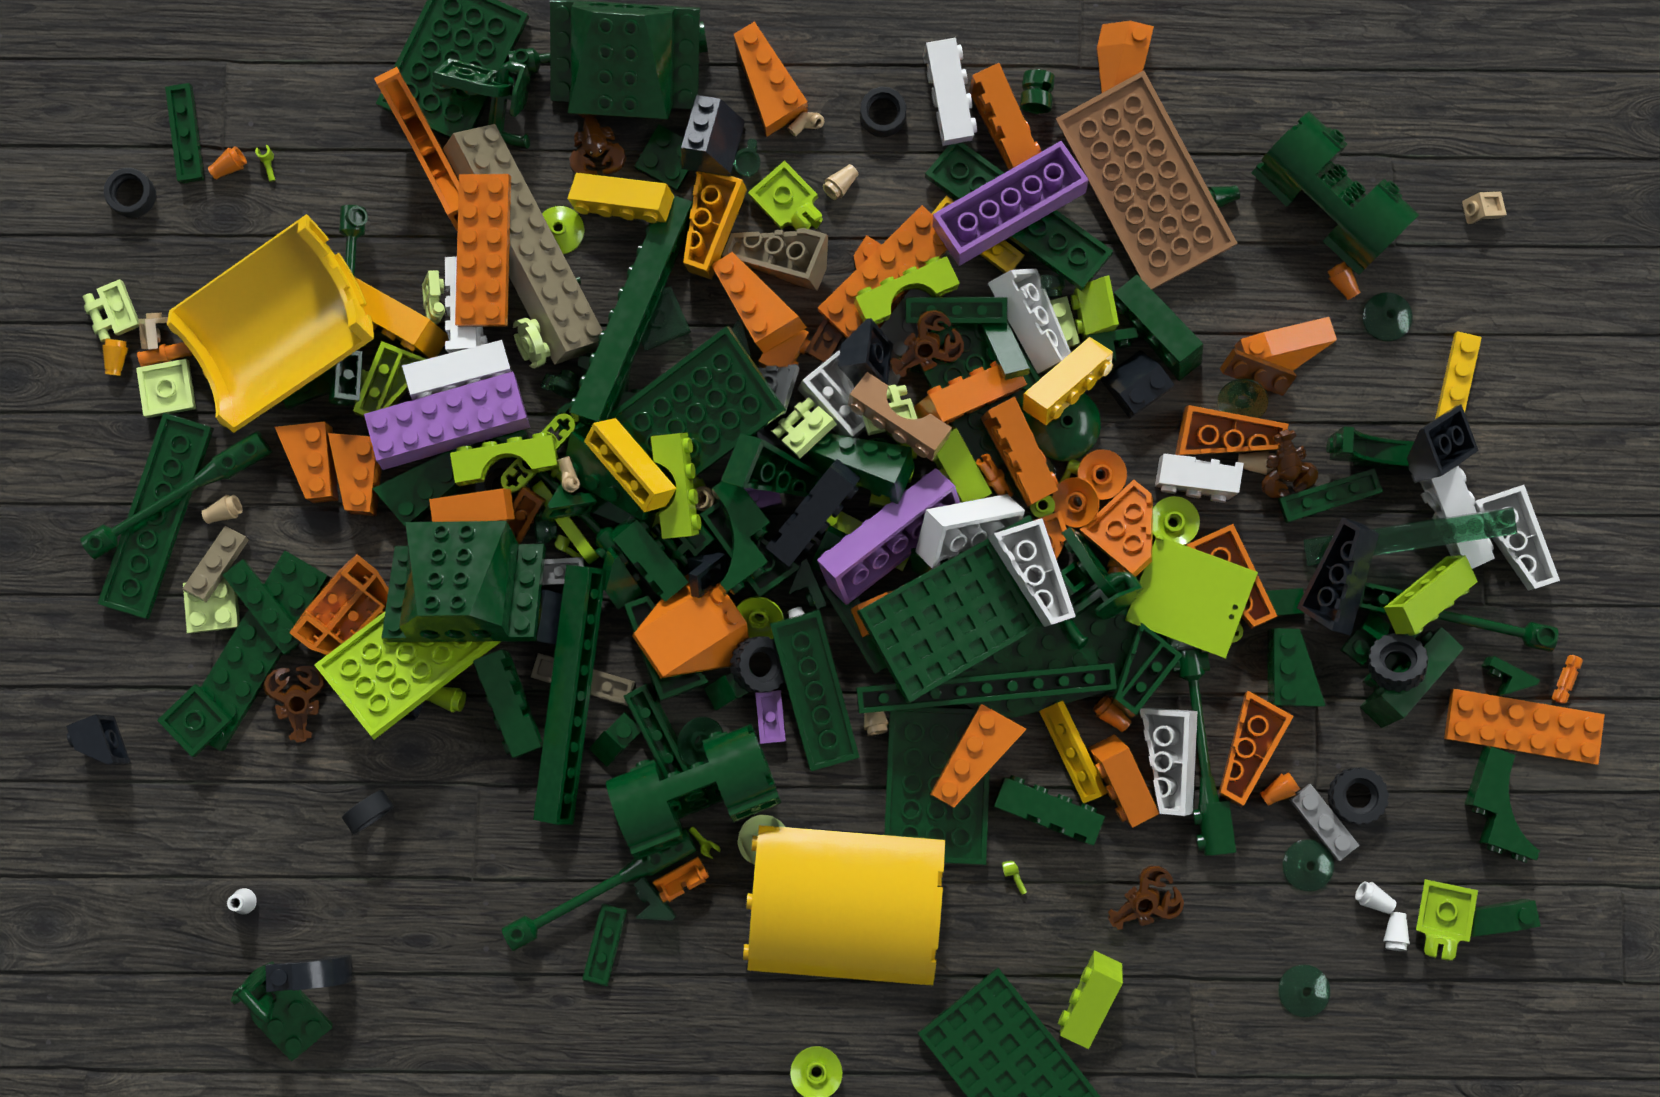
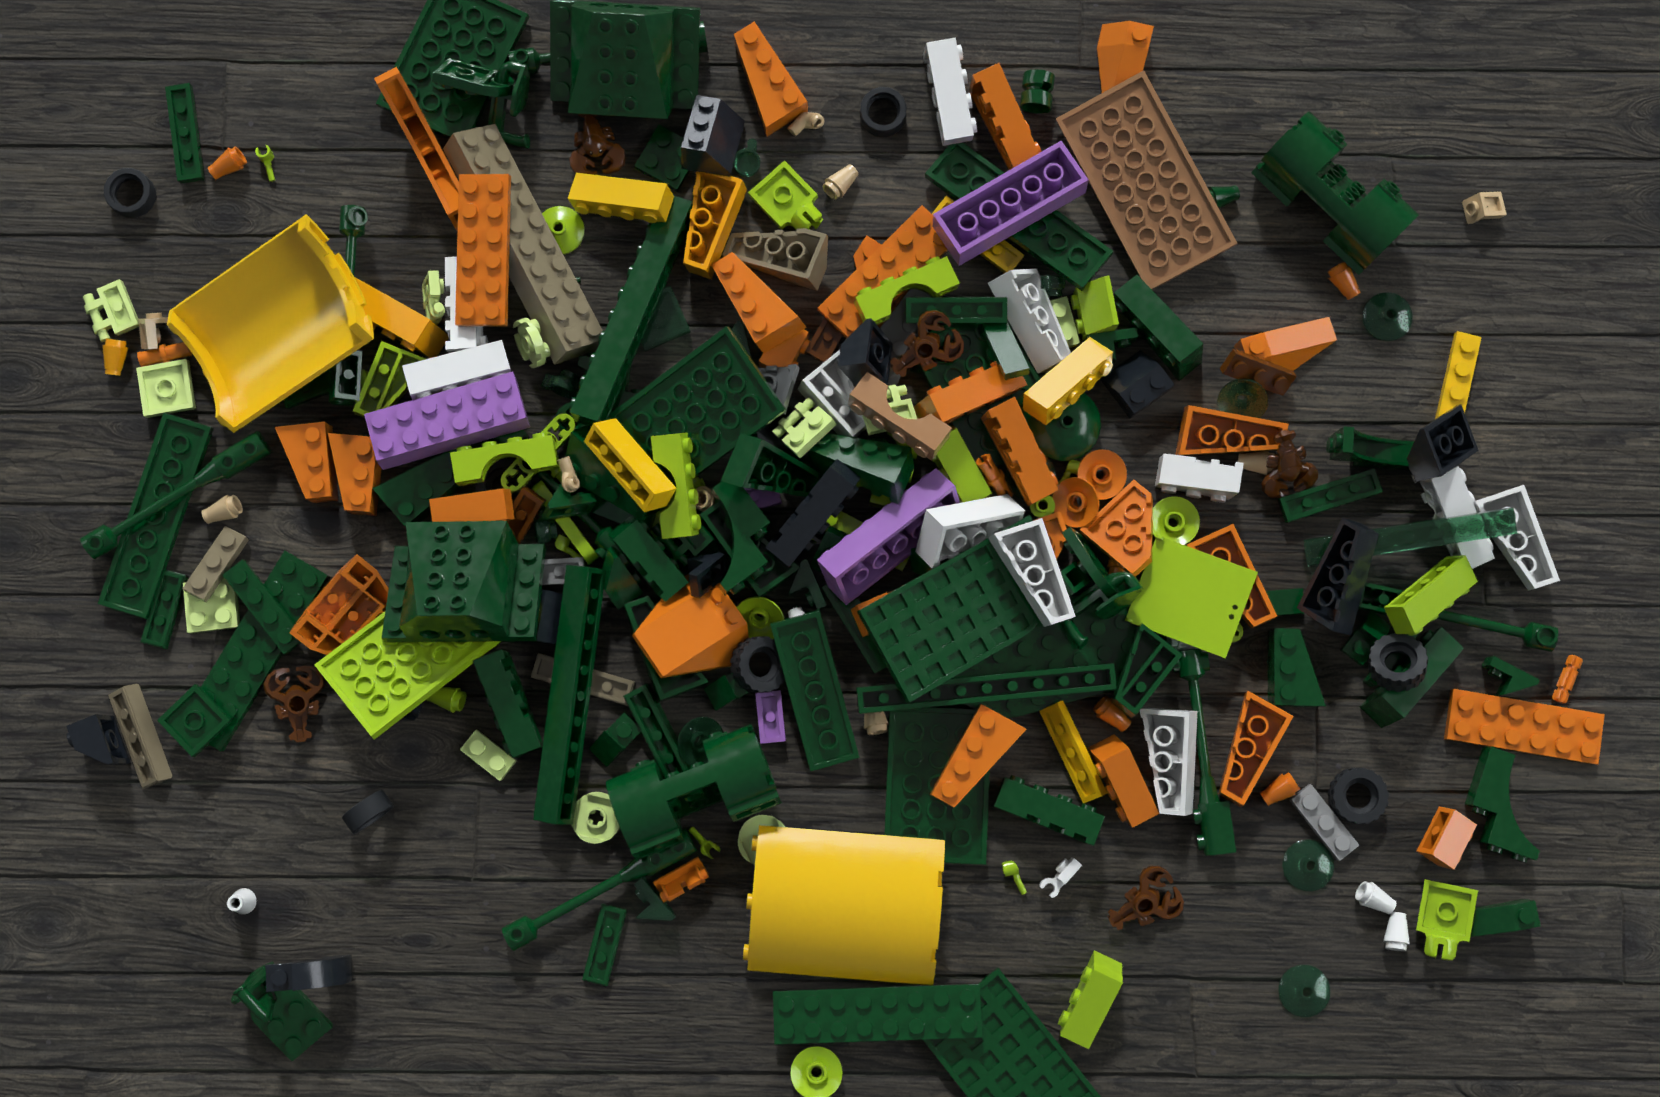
none -> dark tan slope [108,684,172,789]
none -> dark green tile [140,570,188,649]
none -> yellowish green plate [460,730,517,781]
none -> yellowish green plate [572,792,620,844]
none -> dark green plate [773,984,983,1045]
none -> white plate [1039,857,1082,898]
none -> orange brick [1417,806,1477,870]

